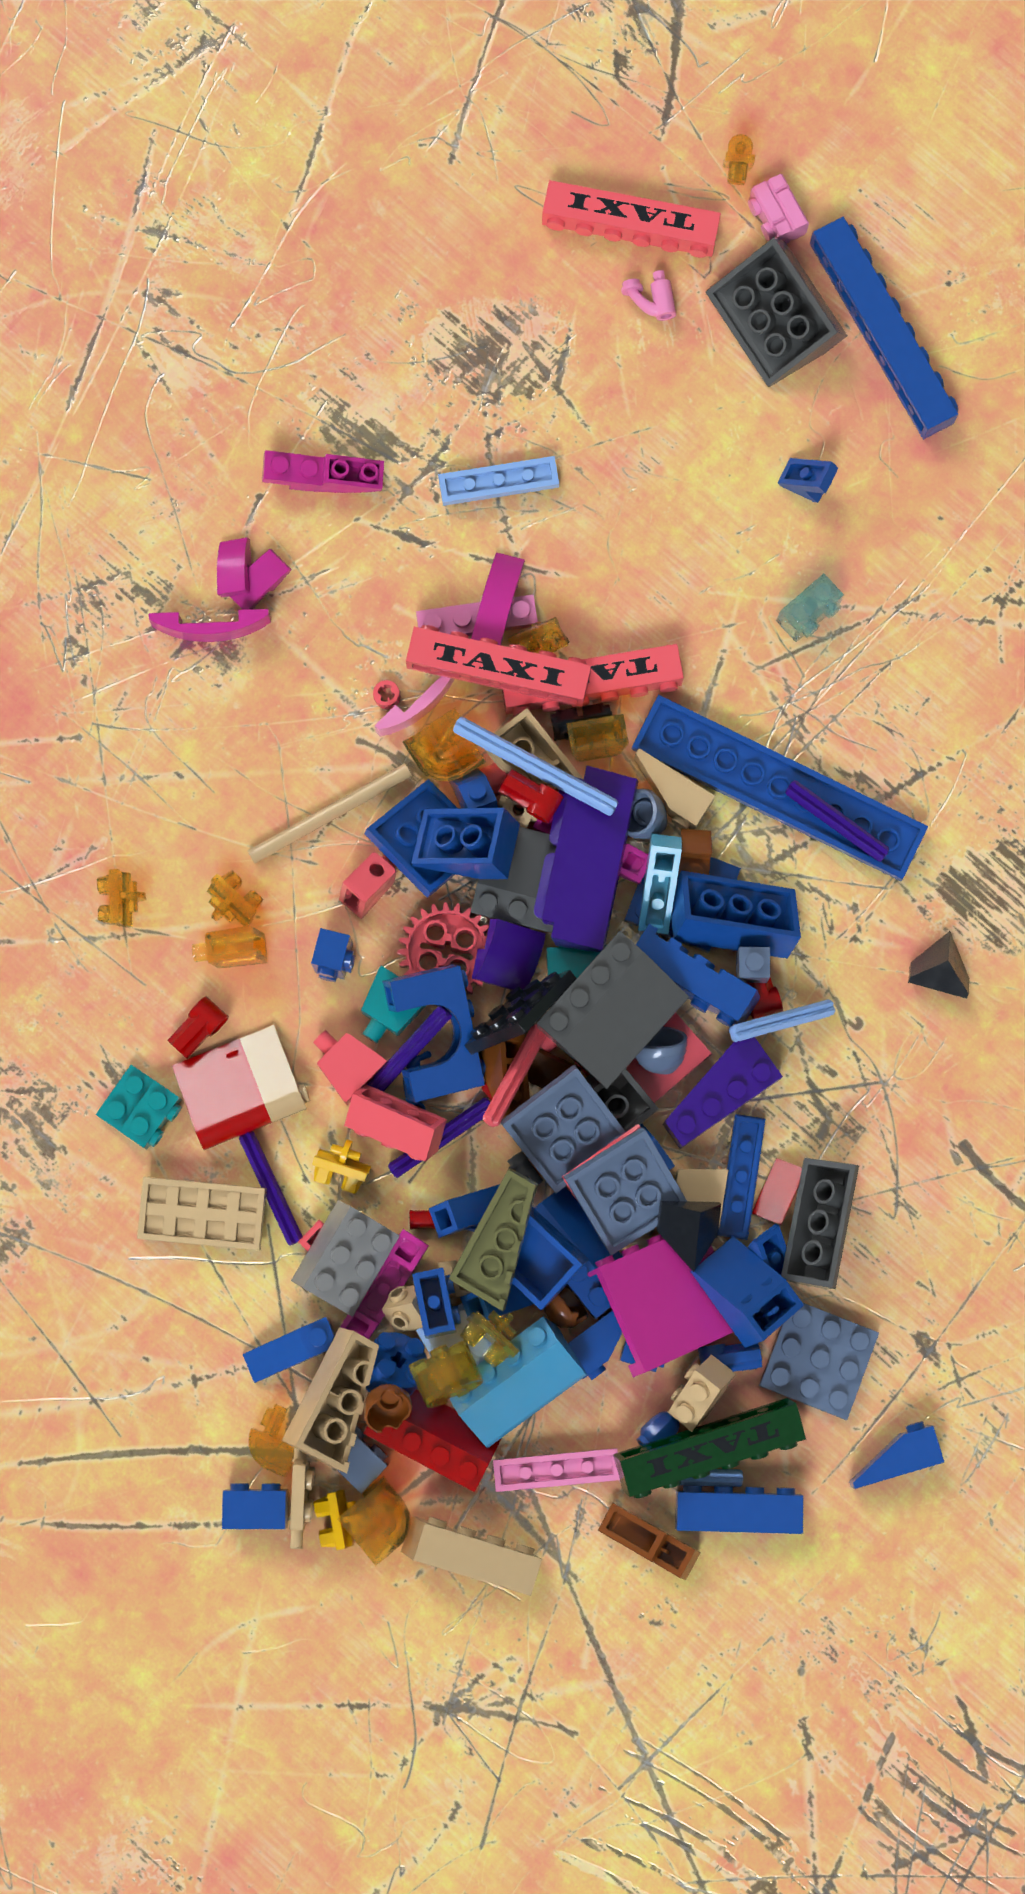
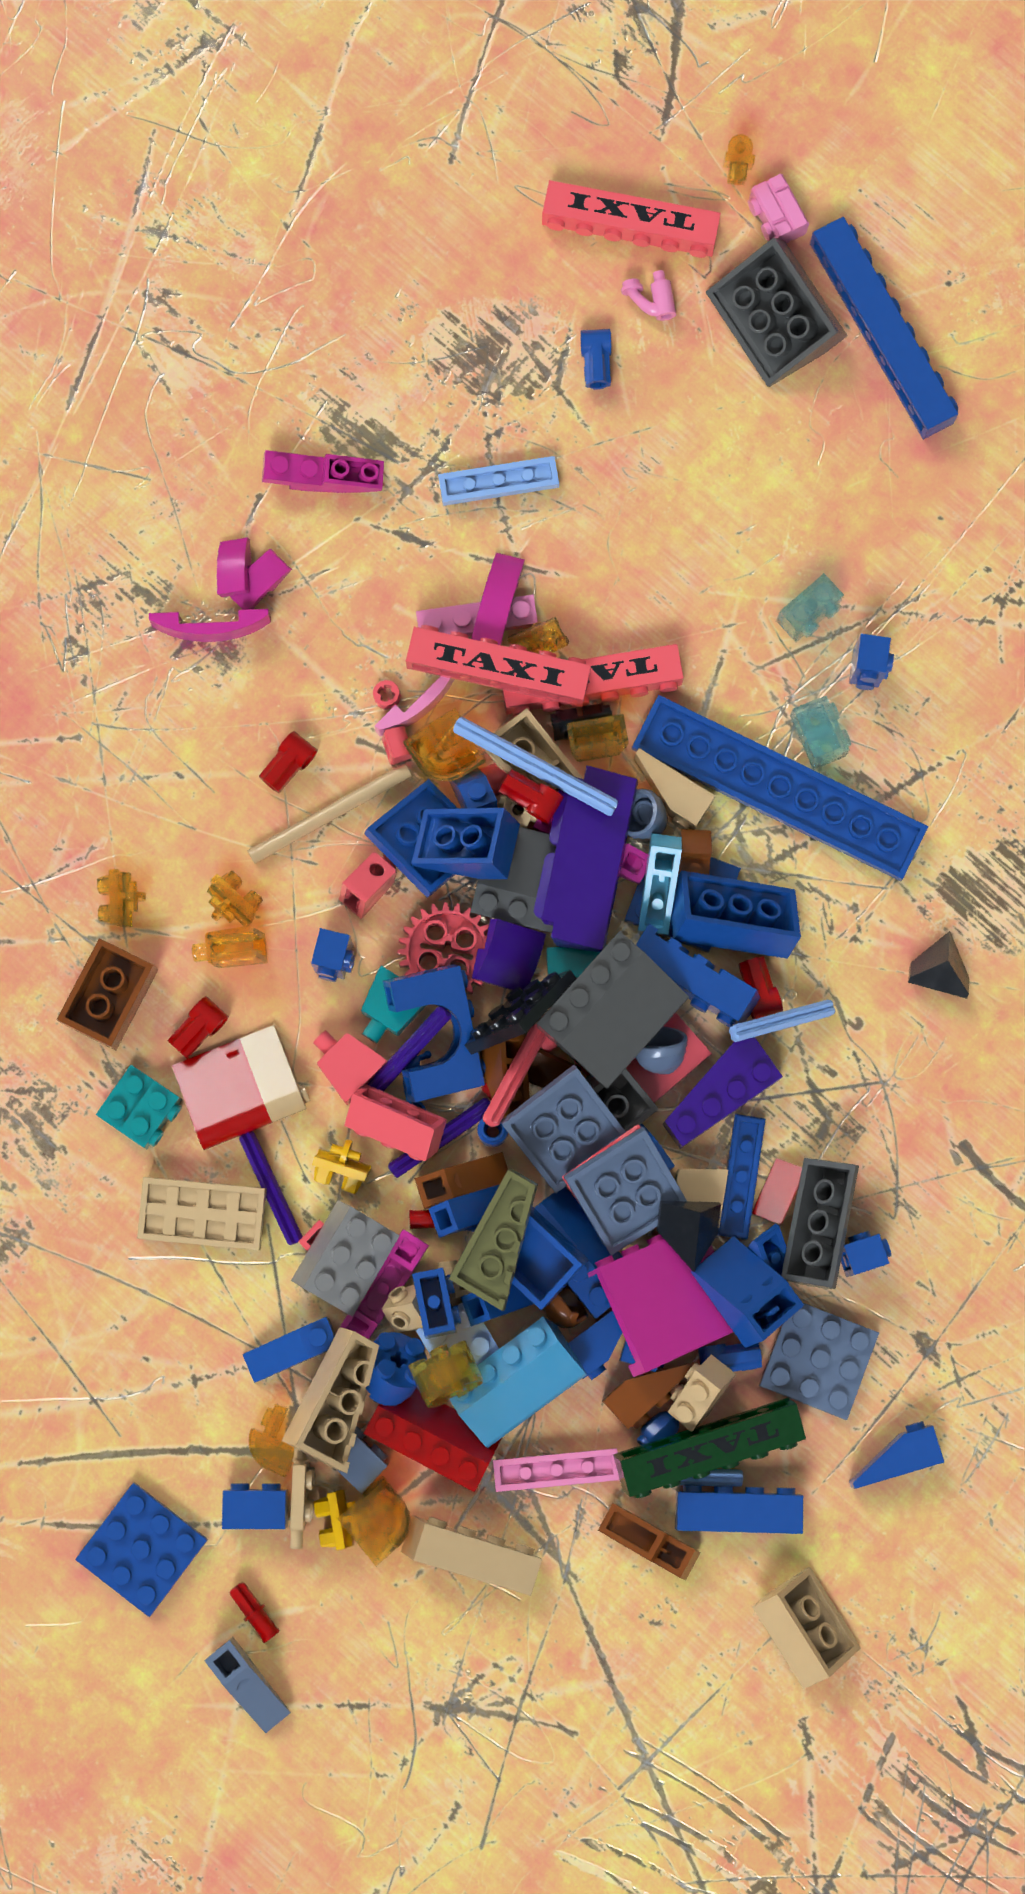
dark orange hair [364,1384,413,1433] -> none
clear yellow hips [460,1310,519,1367] -> none
dark grey pin [507,1151,544,1184] -> none
sand blue brick [736,947,770,983] -> none
blue slope [778,458,838,503] -> none
dark purple axle [785,780,890,862] -> none
none -> dark orange brick [56,938,158,1051]
none -> blue plate [75,1482,208,1617]
none -> sand blue slope [204,1637,291,1733]
none -> red axle [230,1582,280,1643]
none -> red piece [259,731,318,793]
none -> coral brick [382,726,414,766]
none -> dark orange slope [414,1152,508,1210]
none -> blue brick [477,1118,508,1147]
none -> blue piece [580,329,611,390]
none -> dark orange slope [602,1362,695,1430]
none -> tan slope [752,1567,861,1689]
none -> clear light blue brick [790,696,851,769]
none -> blue brick [841,1231,892,1277]
none -> blue brick [849,634,894,690]

